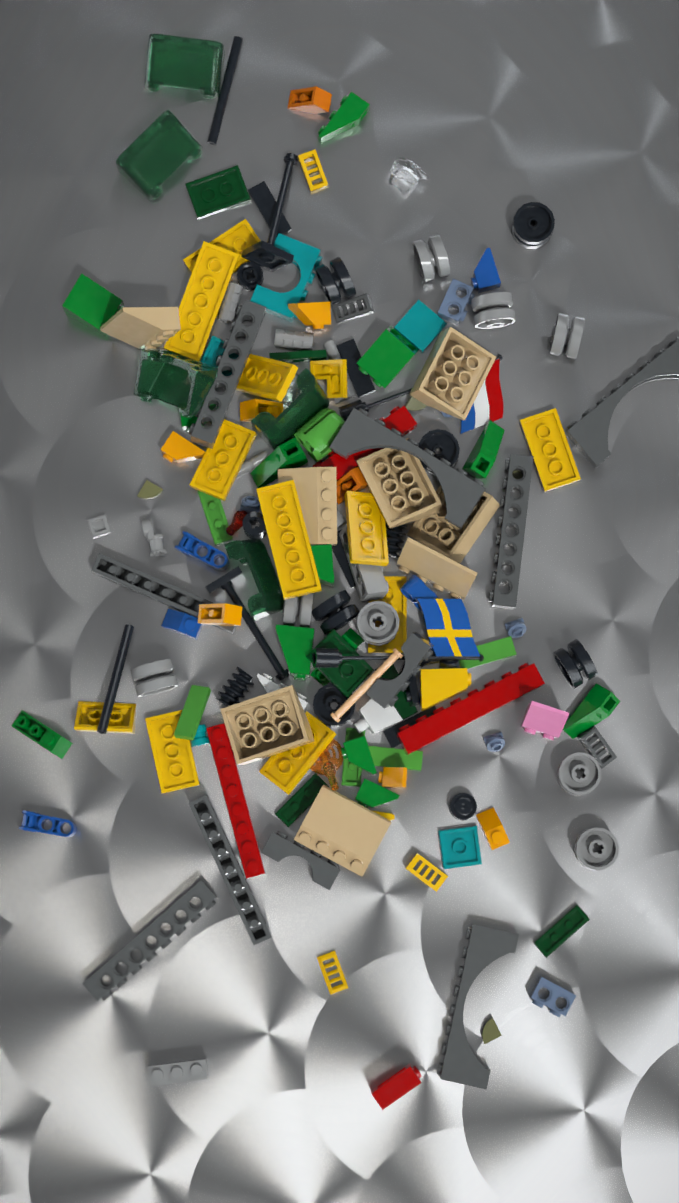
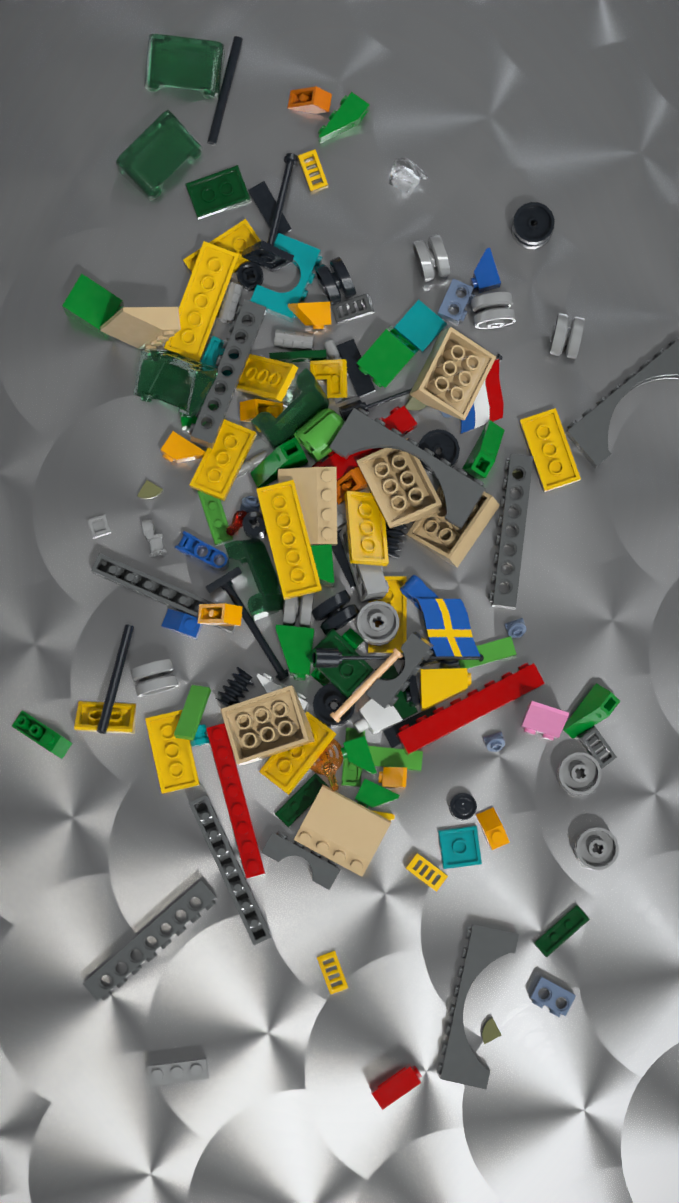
blue piece [19,810,77,837] -> none
tan slope [396,537,478,600] -> none
black wheel [553,639,598,689] -> none

